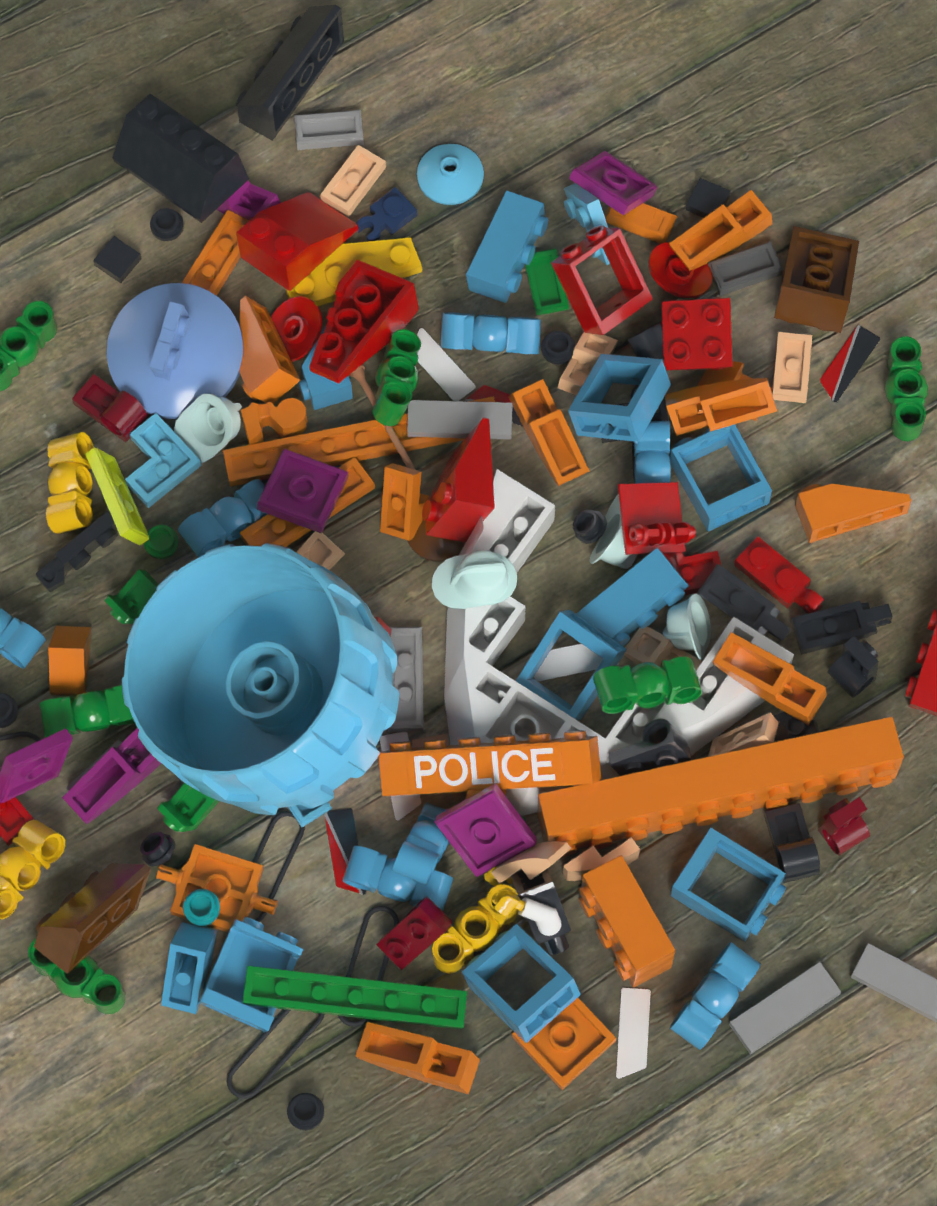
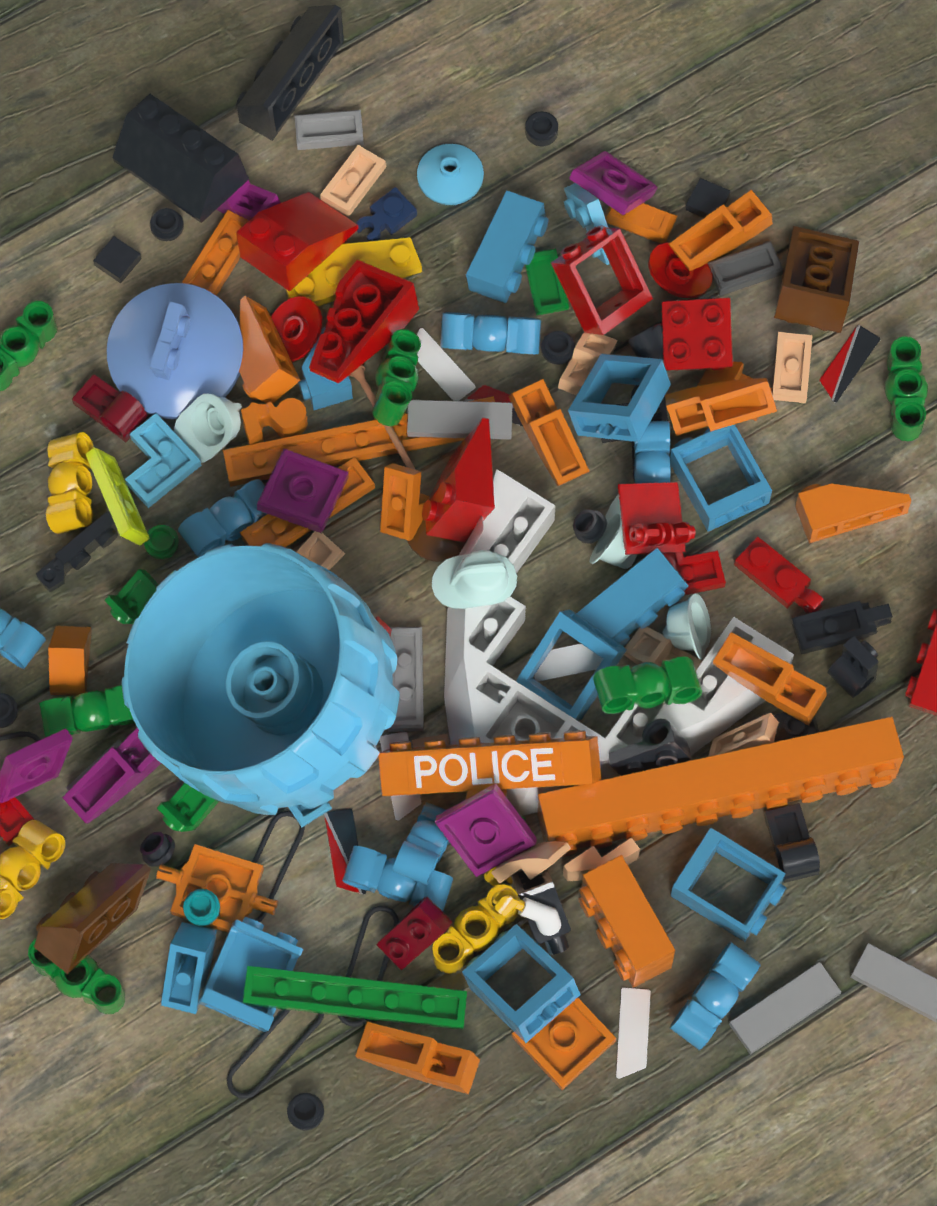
black hinge [696,564,791,641] -> none
dark red plate [818,797,870,856] -> none
none -> black tile [525,111,558,147]

